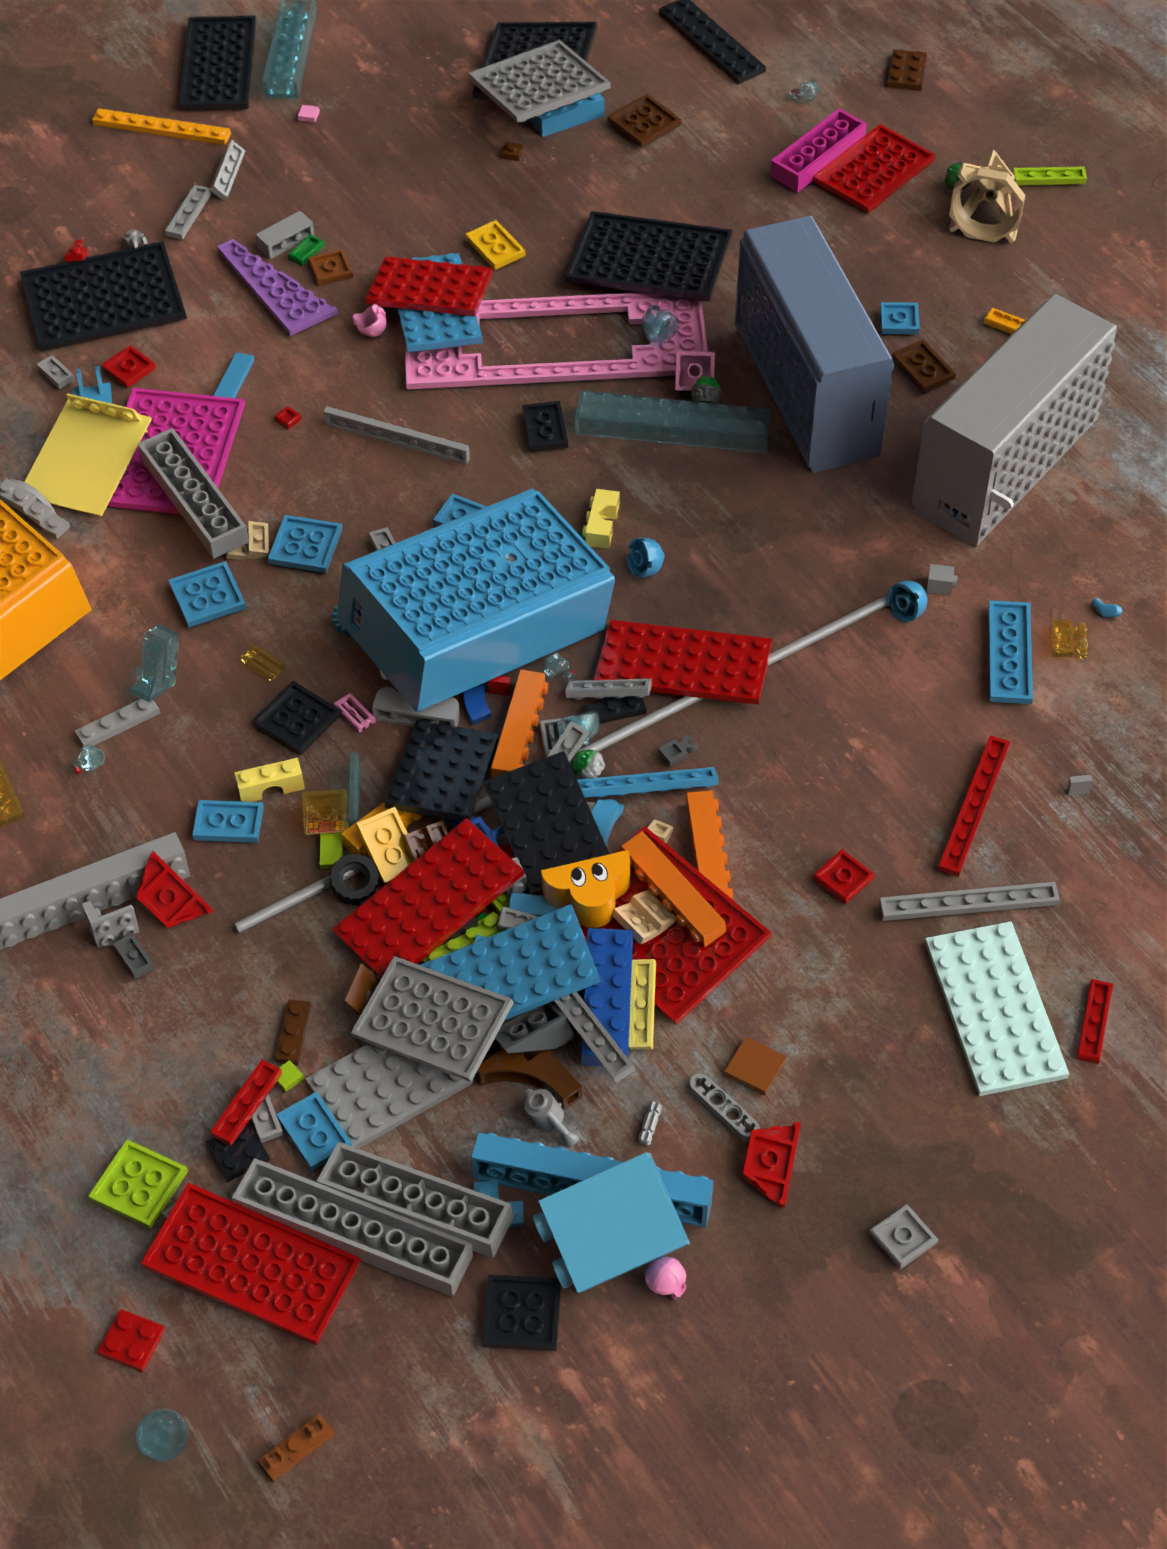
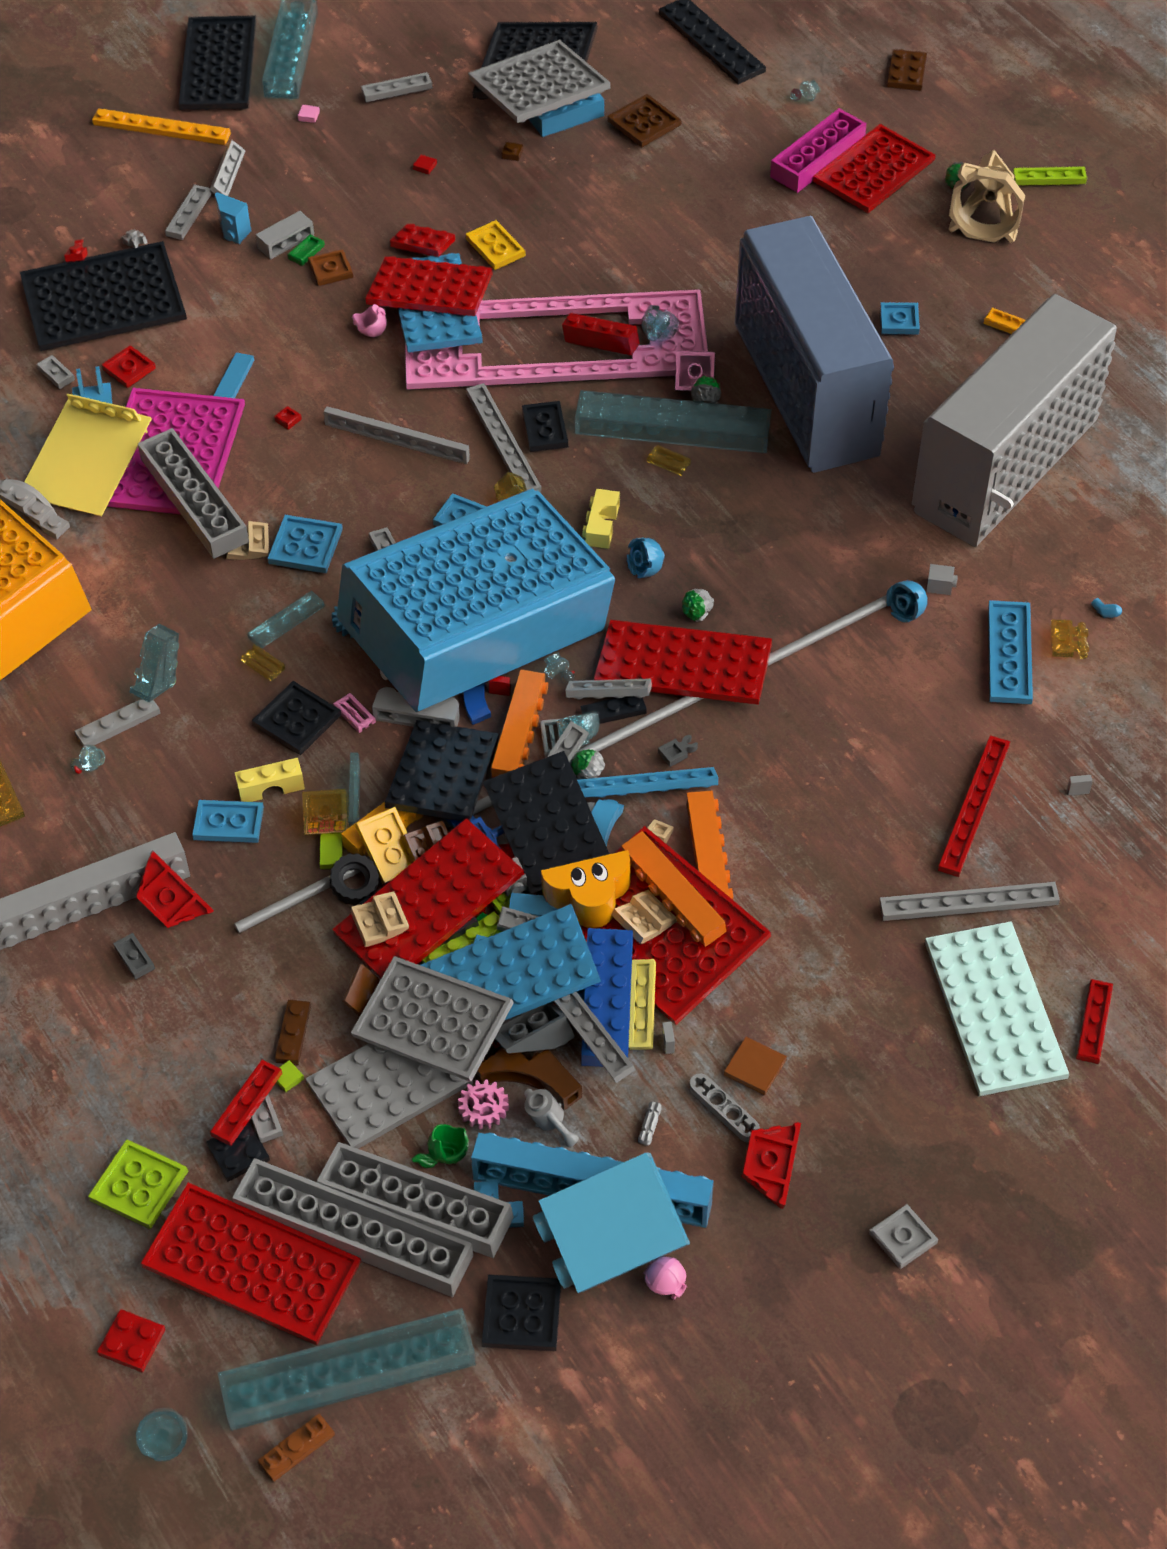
light grey bracket [82,901,140,948] -> none
dark azure plate [168,561,247,627] -> none
medium lavender wing [217,239,338,336] -> none
dark azure plate [276,1092,352,1171] -> none
black plate [565,211,733,302] -> none
red plate [812,849,875,905] -> none
reddish brown plate [892,339,956,393] -> none
none -> dark azure slope [215,192,251,244]
none -> clear light blue brick [218,1308,476,1431]
none -> clear light blue tile [247,590,325,649]
none -> tan slope [351,892,409,947]
none -> light grey plate [361,72,433,102]
none -> red plate [390,224,455,257]
none -> green hair [412,1124,469,1168]
none -> red tile [413,154,437,175]
none -> bright pink gear [458,1080,509,1130]
none -> light grey plate [466,383,541,493]
none -> clear yellow brick [493,472,527,501]
none -> red brick [562,313,640,355]
none -> clear yellow tile [647,445,691,476]
none -> light grey tile [662,1021,675,1054]
none -> green piece [682,589,714,622]

